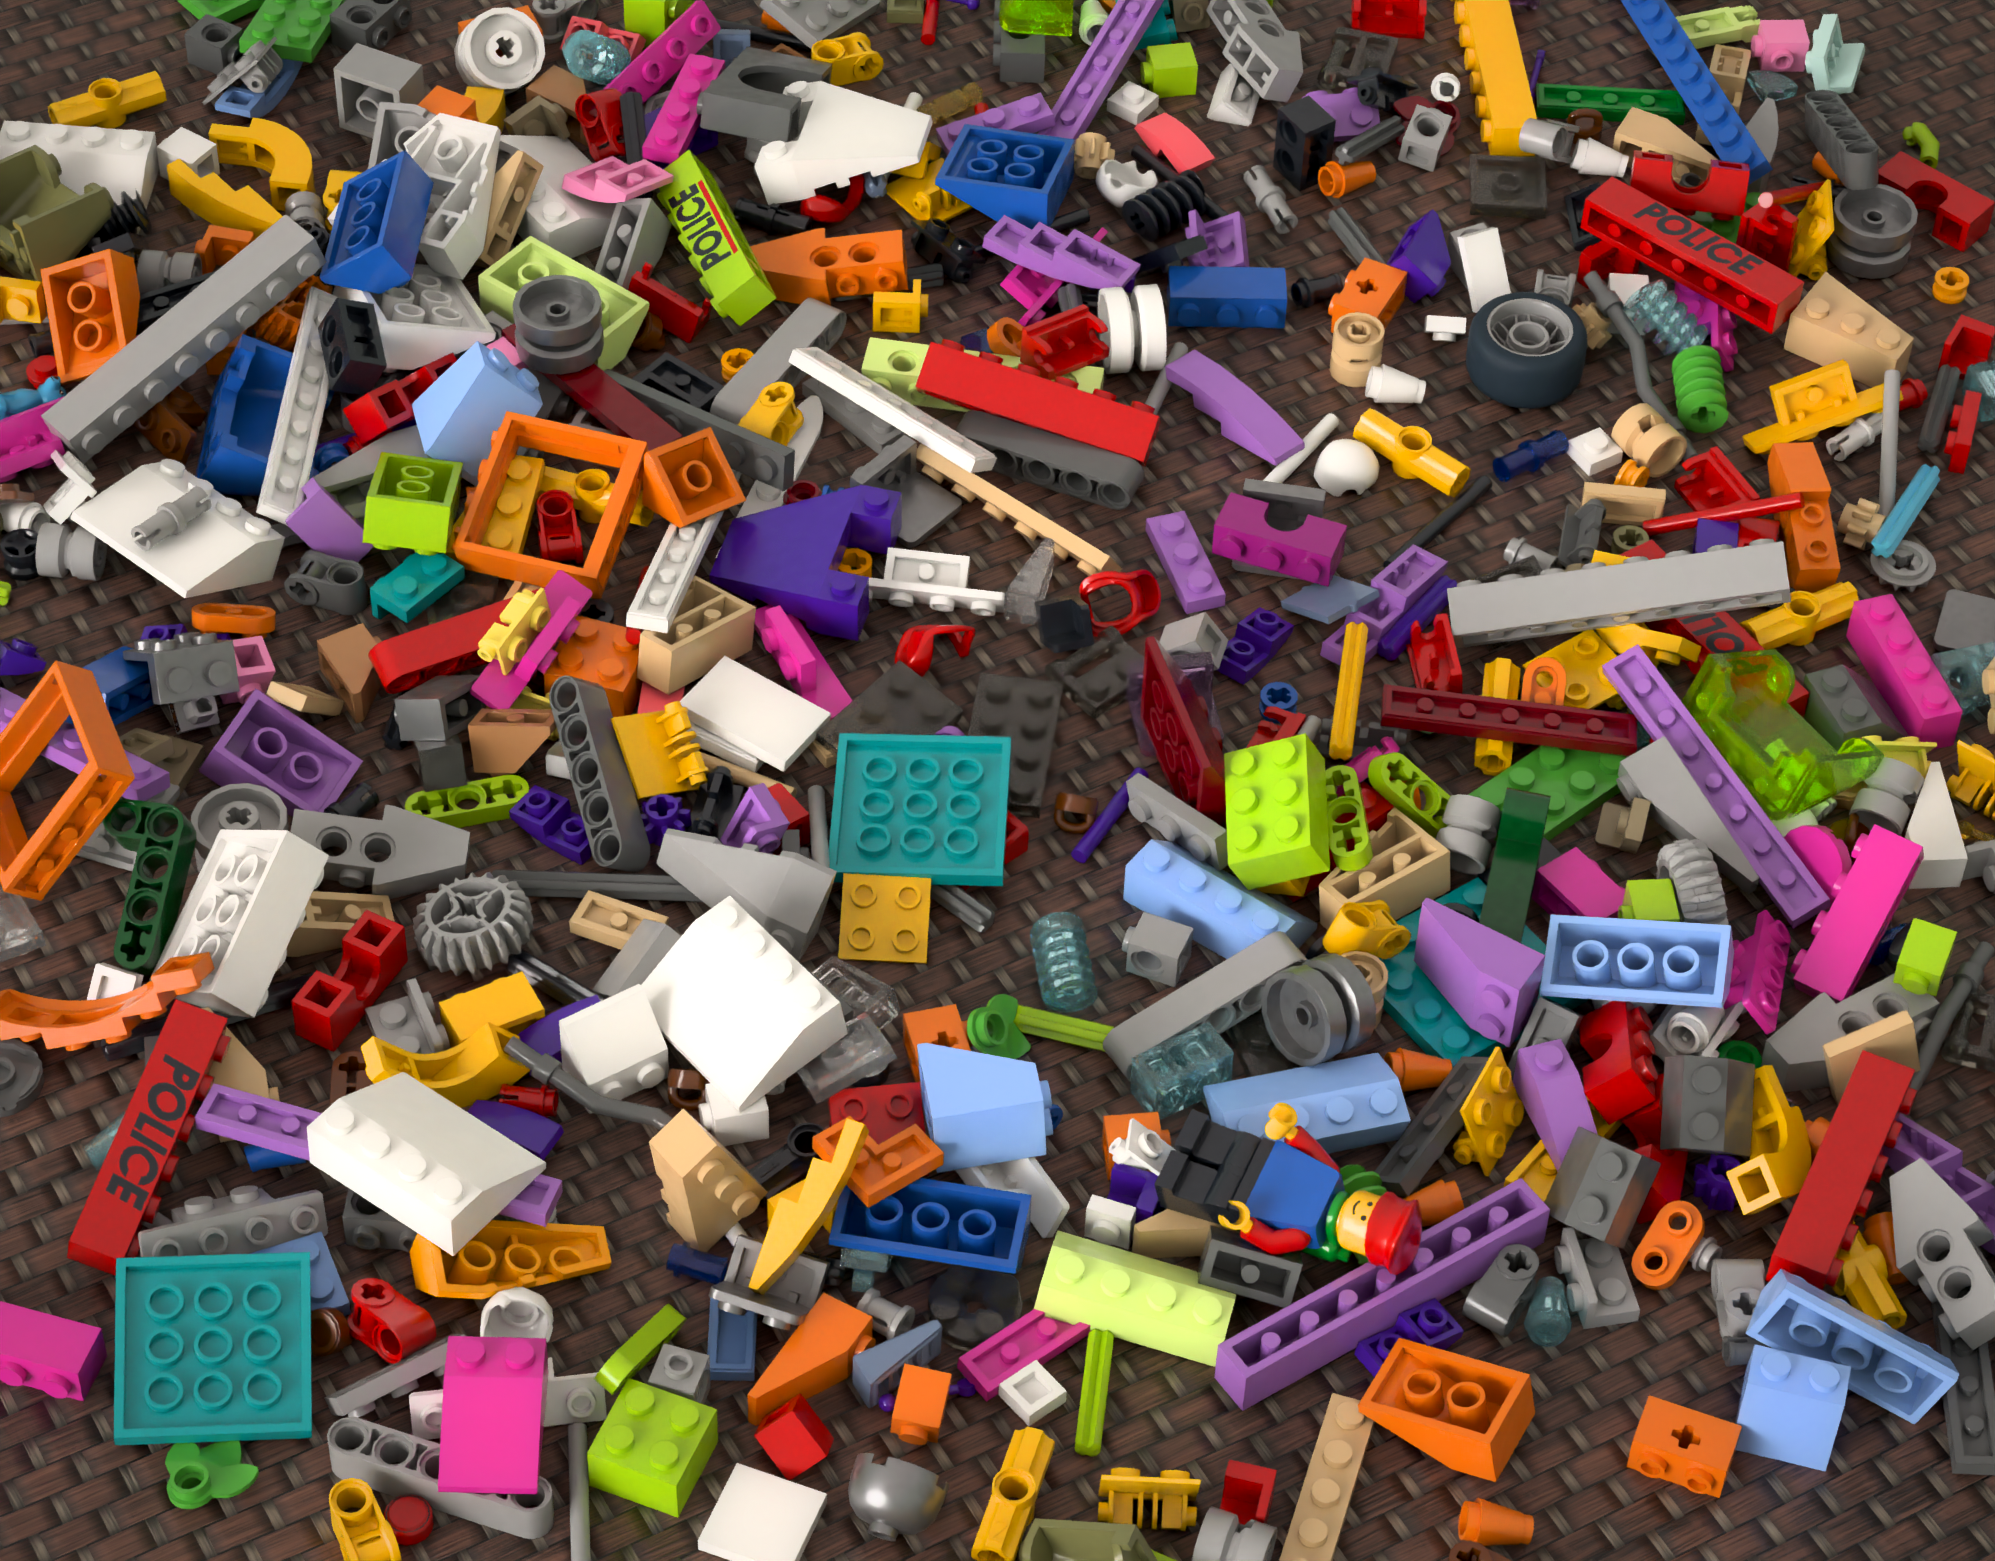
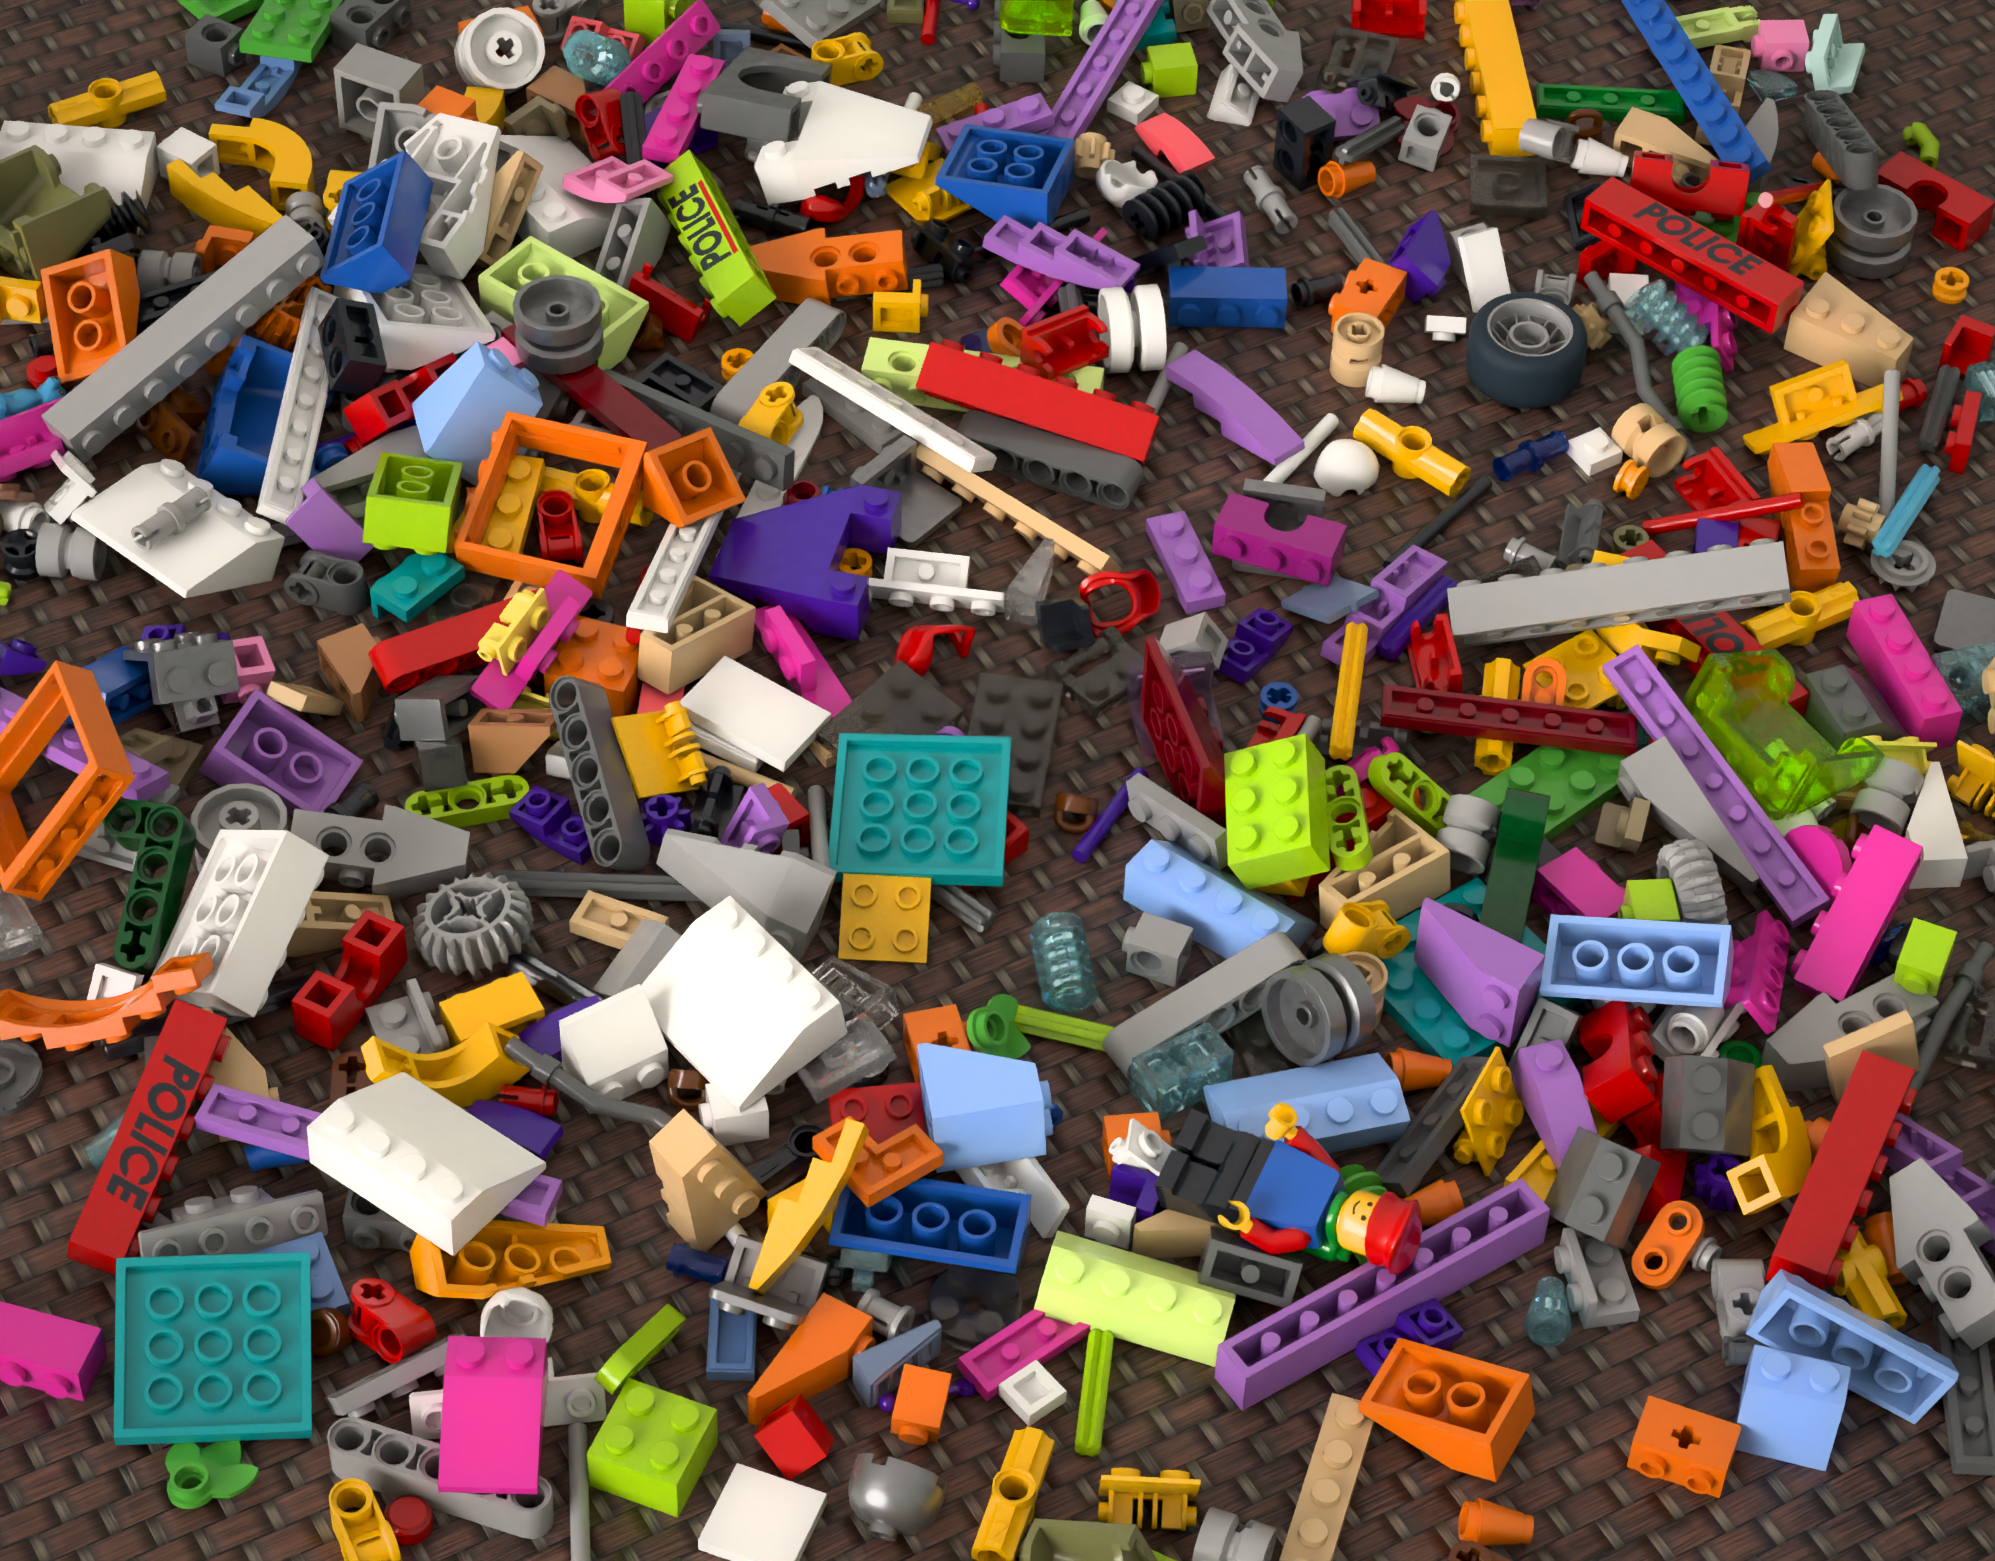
orange plate [192,603,276,639] -> none
light grey hinge [202,37,283,105] -> none
light grey brick [648,1343,711,1404] -> none
red panel [1219,1459,1277,1525] -> none
dark grey piece [1462,1244,1539,1337] -> none
dark purple hinge [1529,49,1546,101] -> none
tan tile [1580,482,1666,526] -> none

